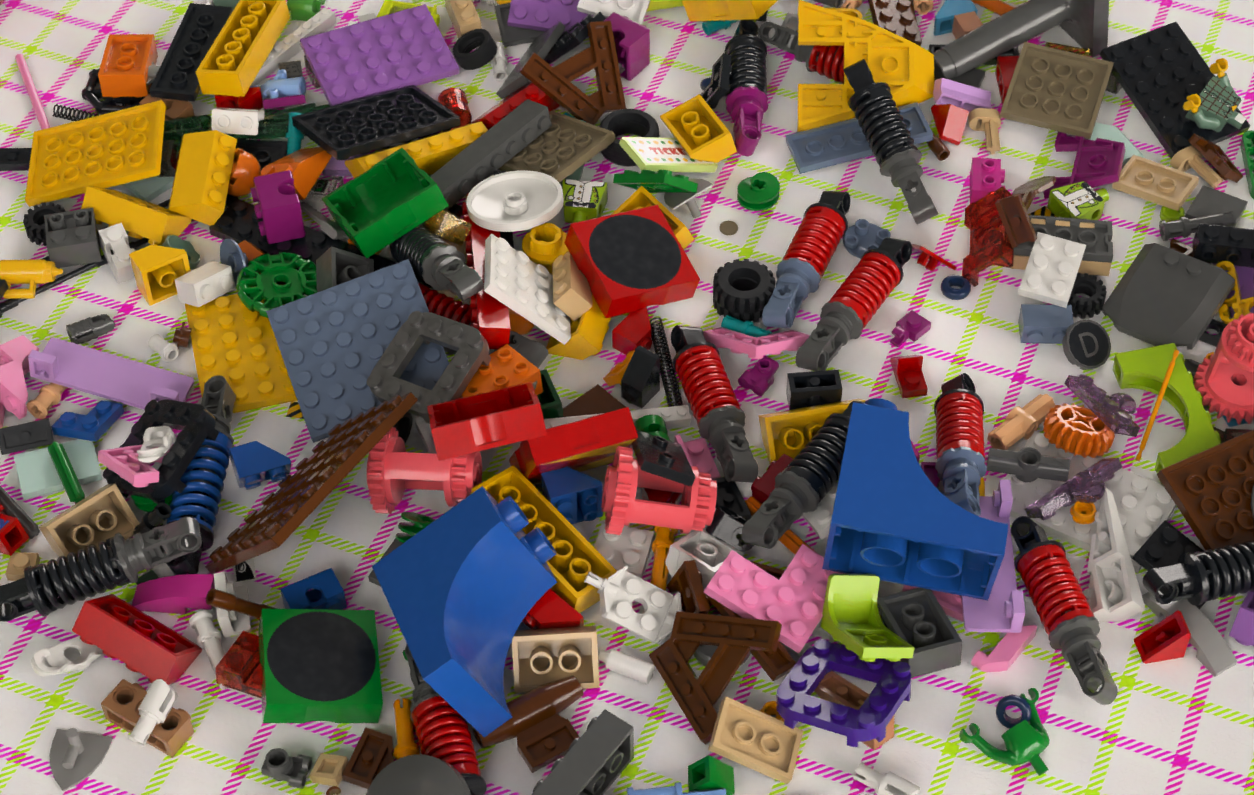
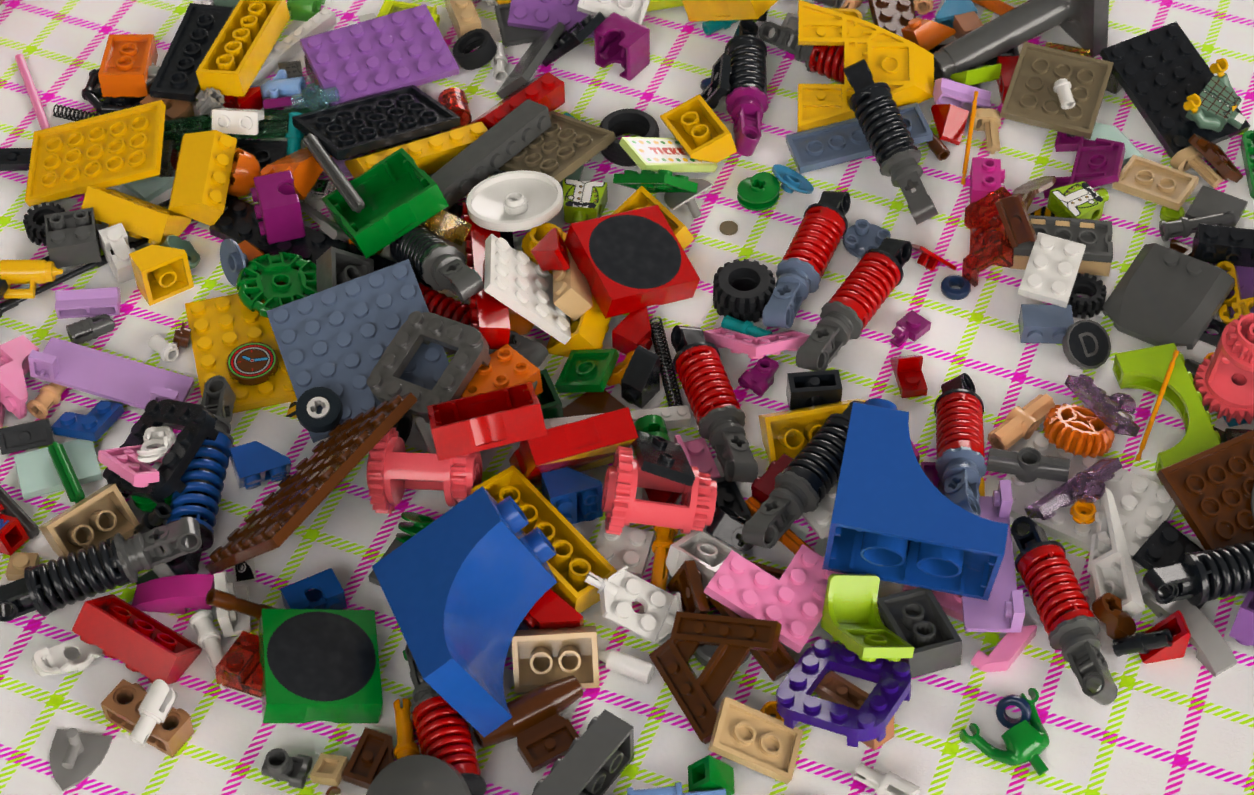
white brick [174,261,236,307] -> none
reddish brown plate [519,21,626,125] -> none
none -> lavender piece [55,287,121,319]
none -> light grey gear [195,87,225,118]
none -> tile [226,342,279,385]
none -> clear light blue axle [291,83,340,111]
none -> black bush [296,387,343,433]
none -> dark grey axle [303,133,365,213]
none -> red slope [531,227,570,270]
none -> green plate [555,349,619,393]
none -> dark azure dish [772,164,814,194]
none -> orange slope [901,18,956,51]
none -> lime slope [950,64,1002,86]
none -> light orange piece [961,91,979,185]
none -> white pin [1053,78,1076,110]
none -> reddish brown piece [1092,593,1136,639]
none -> black pin [1112,628,1173,657]

